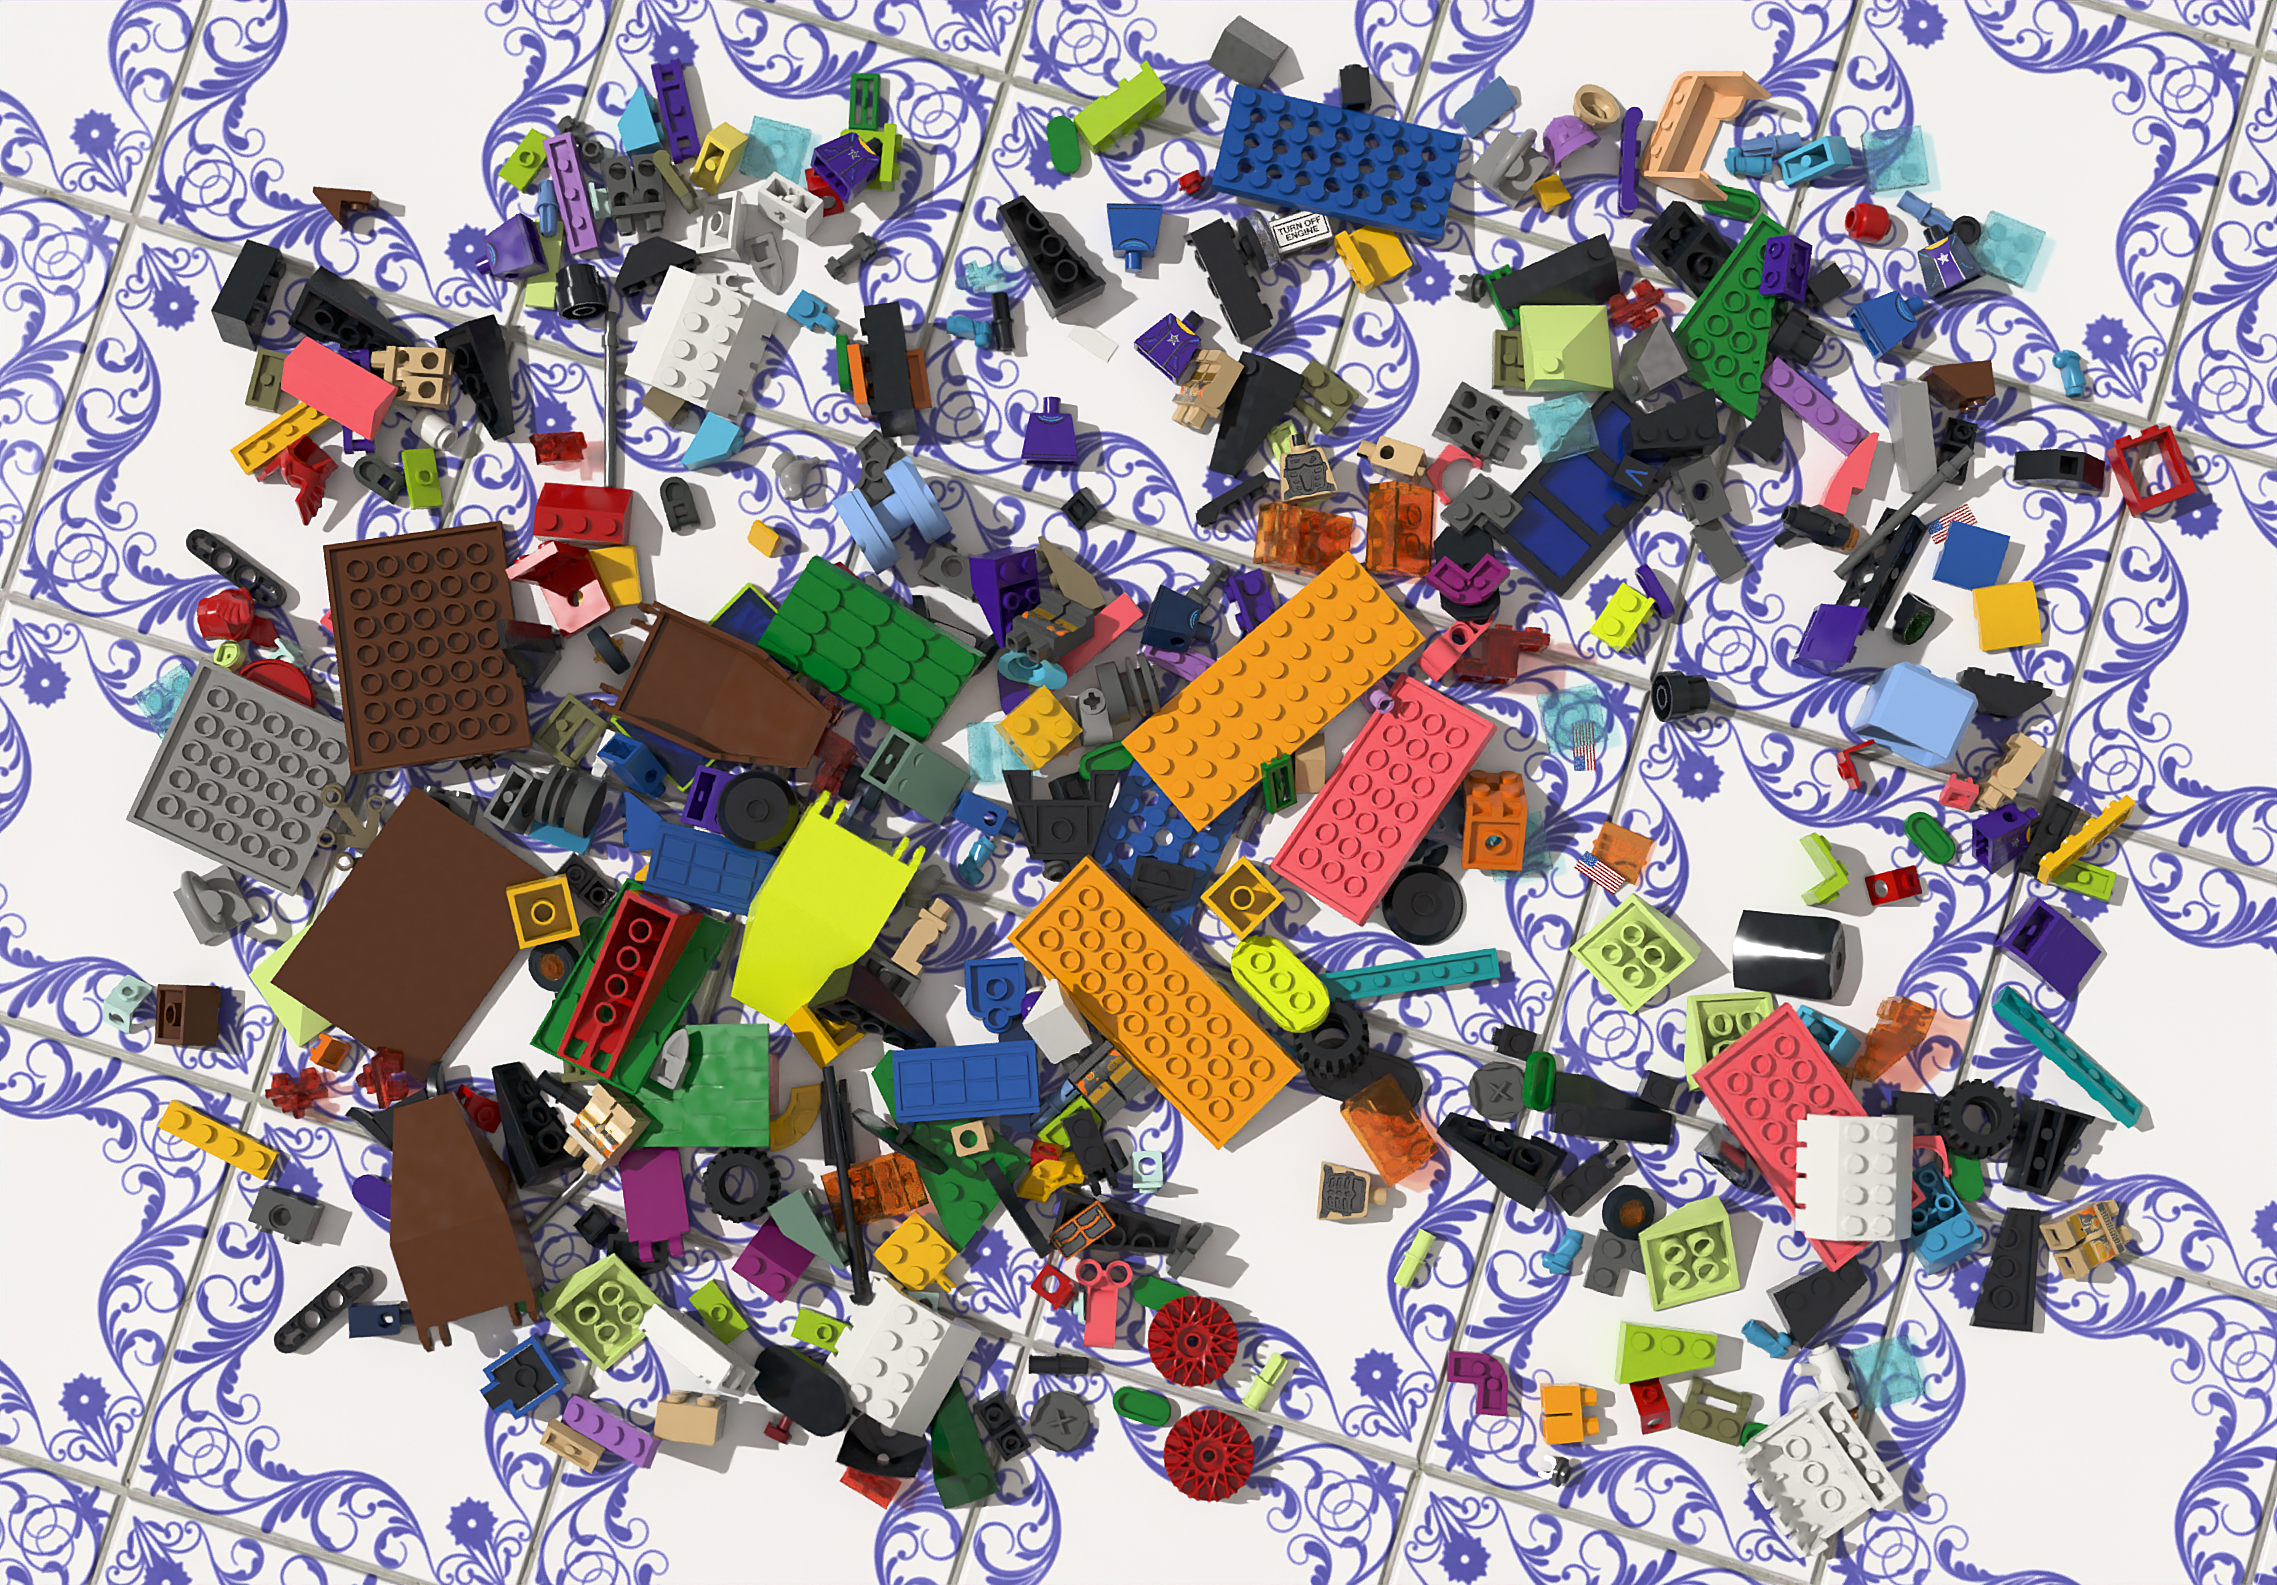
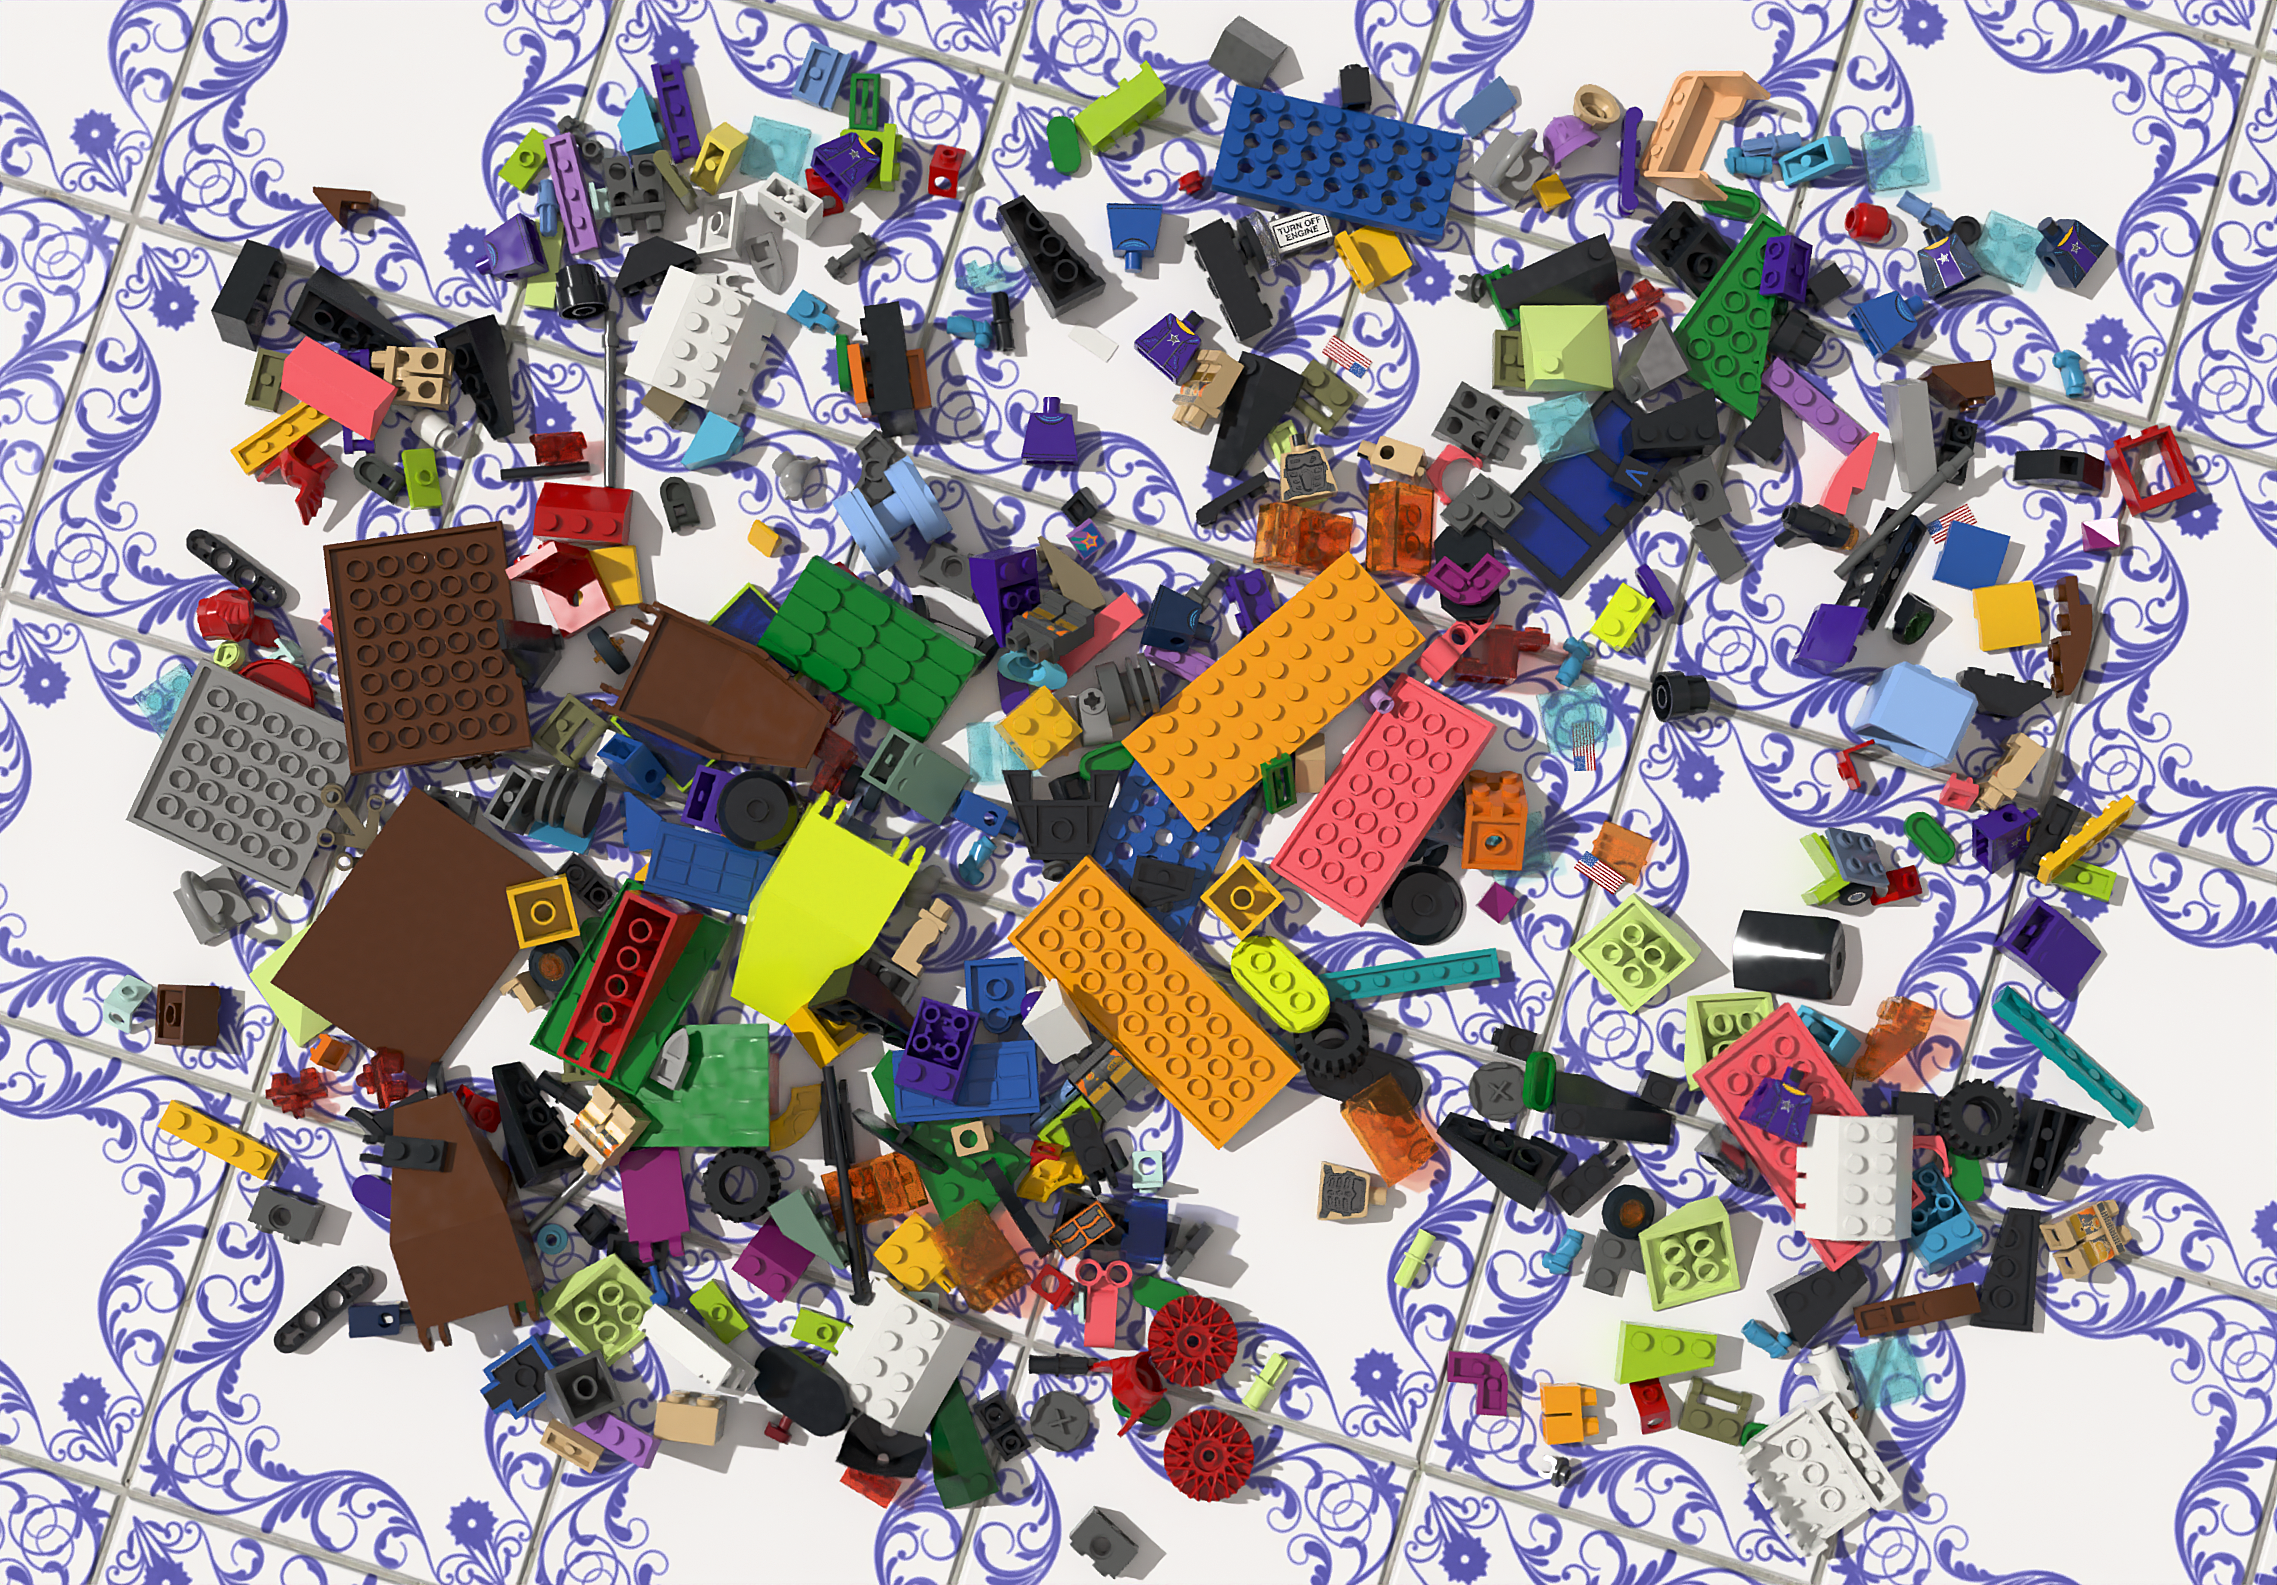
none -> black hinge [359,1135,448,1173]
none -> tan tile [499,971,551,1013]
none -> black bar [500,461,591,481]
none -> medium azure plate [537,1224,568,1255]
none -> flat silver slope [545,1349,624,1428]
none -> blue hand [649,1265,671,1306]
none -> medium blue plate [791,41,852,112]
none -> dark purple slope [894,997,980,1106]
none -> red bracket [928,144,966,199]
none -> clear orange slope [928,1199,1032,1314]
none -> tile [1066,518,1107,561]
none -> dark grey brick [1069,1506,1139,1579]
none -> red helmet [1088,1351,1167,1438]
none -> clear blue brick [1121,1195,1169,1265]
none -> sticker [1322,335,1372,379]
none -> magenta slope [1475,881,1519,924]
none -> dark azure arm [1555,636,1590,687]
none -> torso [1739,1066,1813,1145]
none -> sand blue plate [1825,827,1889,906]
none -> reddish brown slope [1853,1282,1981,1338]
none -> dark blue torso [2035,217,2109,288]
none -> reddish brown slope [2047,575,2093,698]
none -> slope [2081,518,2120,552]

